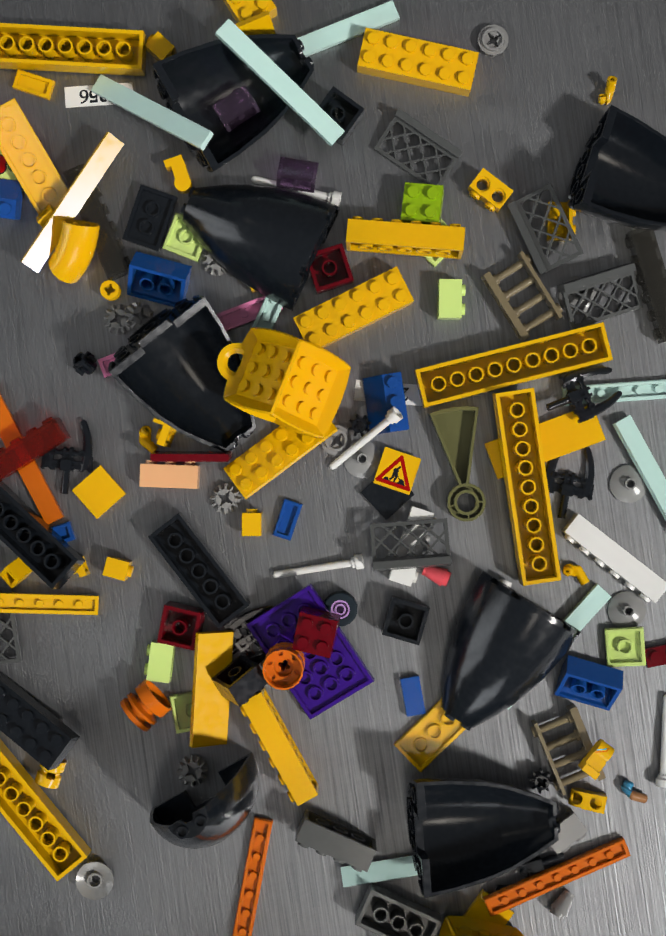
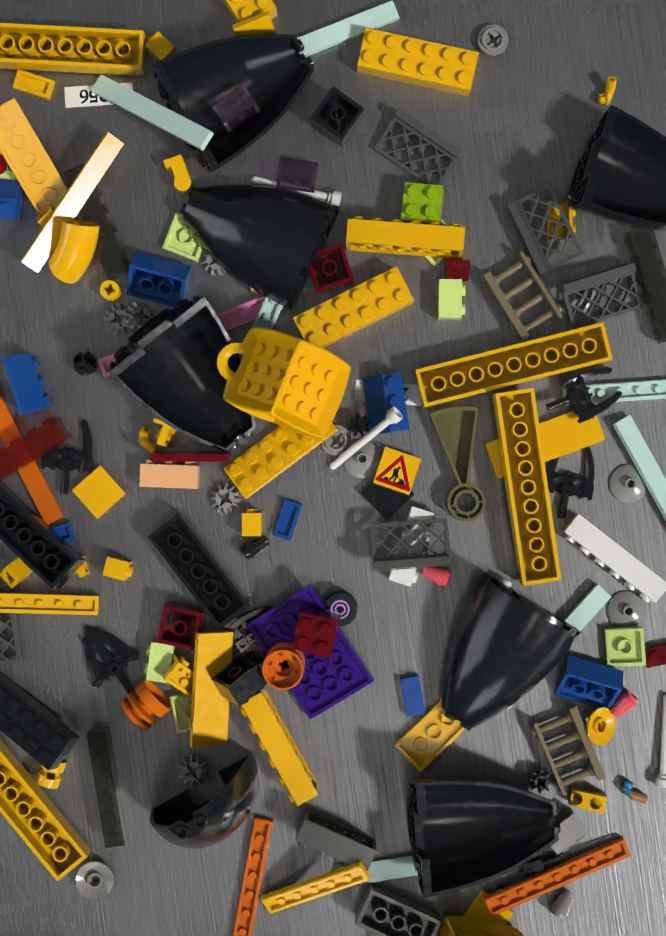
black plate [122,185,178,252] -> none
light aqua tile [215,19,345,146] -> none
white piece [273,554,364,578] -> none
black brick [381,595,430,645] -> none
yellow brick [467,168,514,213] -> none
yellow arm [563,564,589,585] -> none
yellow leg [578,739,615,780] -> none
none -> blue slope [2,353,51,416]
none -> black bar [81,625,139,694]
none -> clear smoke brick [86,726,128,848]
none -> yellow bracket [163,655,194,698]
none -> black cone [240,535,270,560]
none -> yellow tile [261,861,370,914]
none -> dark red panel [446,260,471,282]
none -> yellow dish [586,707,615,746]
none -> coral cone [610,690,638,718]

